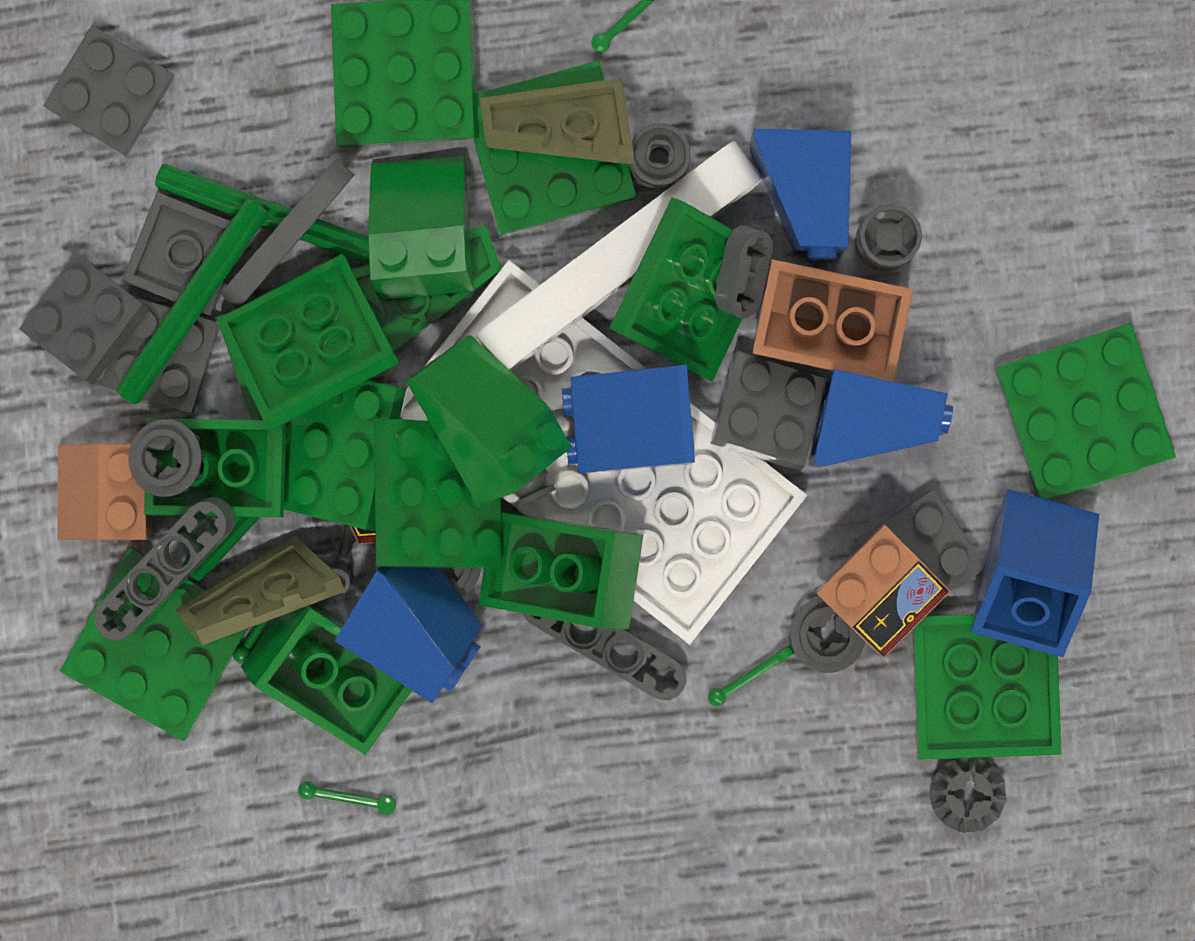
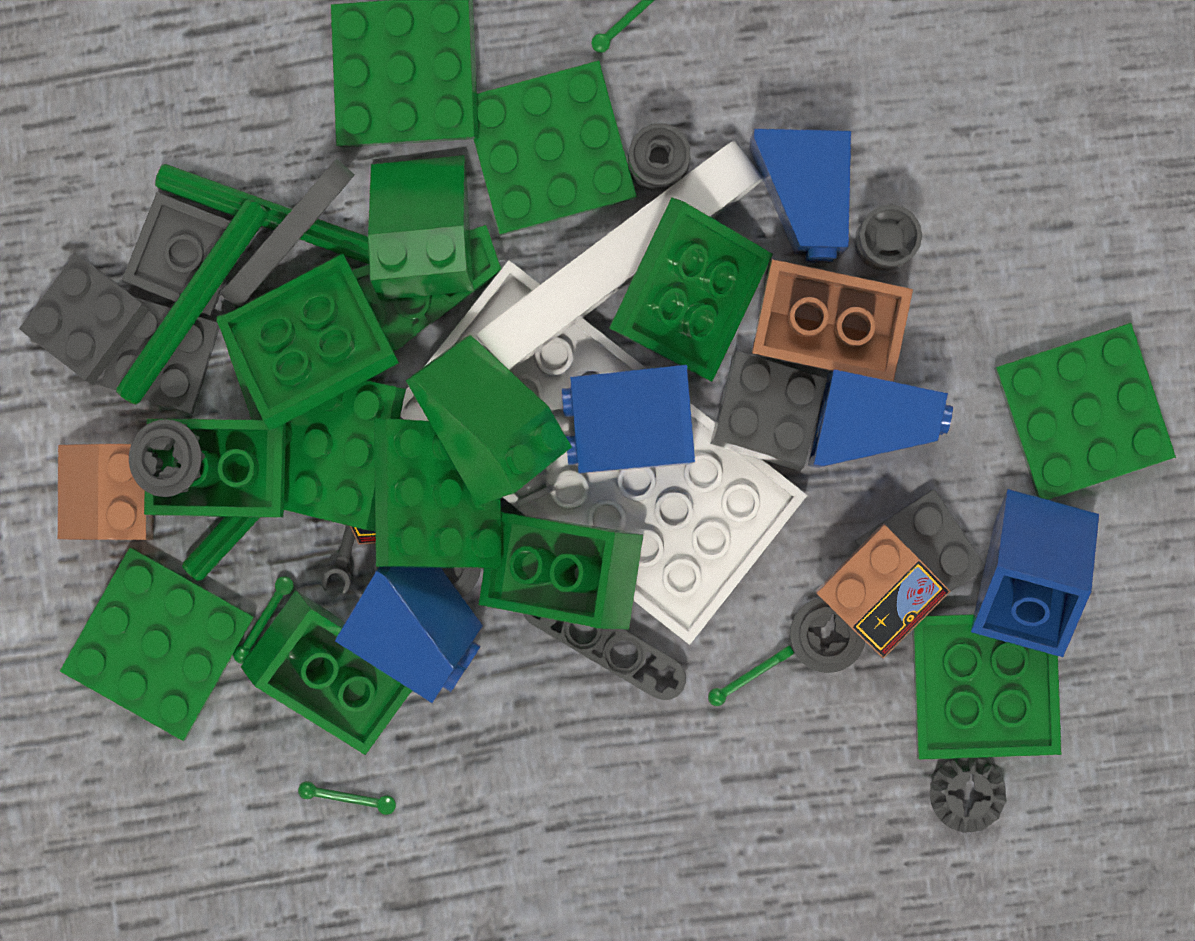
dark grey plate [43,25,175,157] -> none
dark grey beam [94,497,235,641] -> none
olive wing [175,536,346,645] -> none
olive wing [480,78,635,165] -> none
dark grey beam [715,225,773,319] -> none

